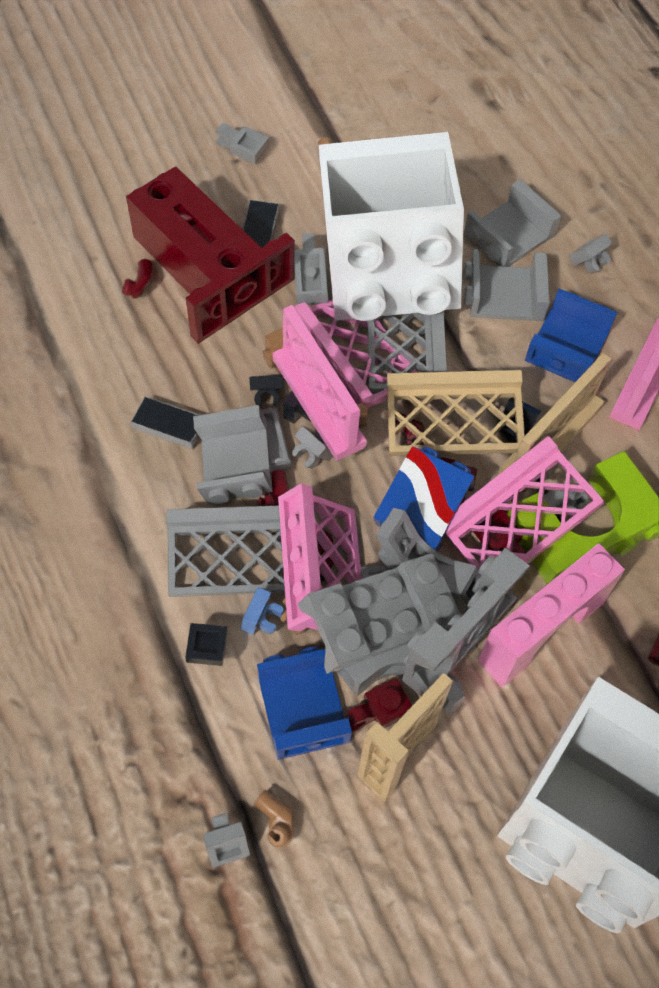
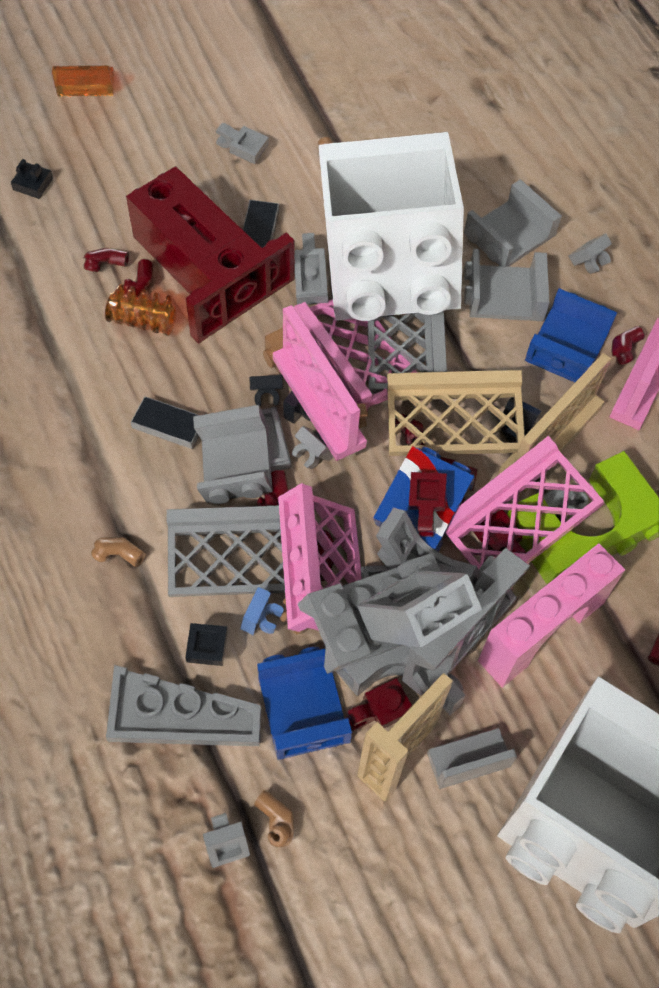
none -> black tile [11,159,53,199]
none -> clear orange panel [52,65,114,96]
none -> dark red arm [83,247,129,272]
none -> medium nougat arm [91,537,146,567]
none -> clear orange piece [105,283,176,336]
none -> light grey wing [106,665,261,746]
none -> light grey window [357,571,482,648]
none -> dark red plate [409,472,447,537]
none -> light grey panel [427,728,517,789]
none -> dark red arm [611,326,644,365]

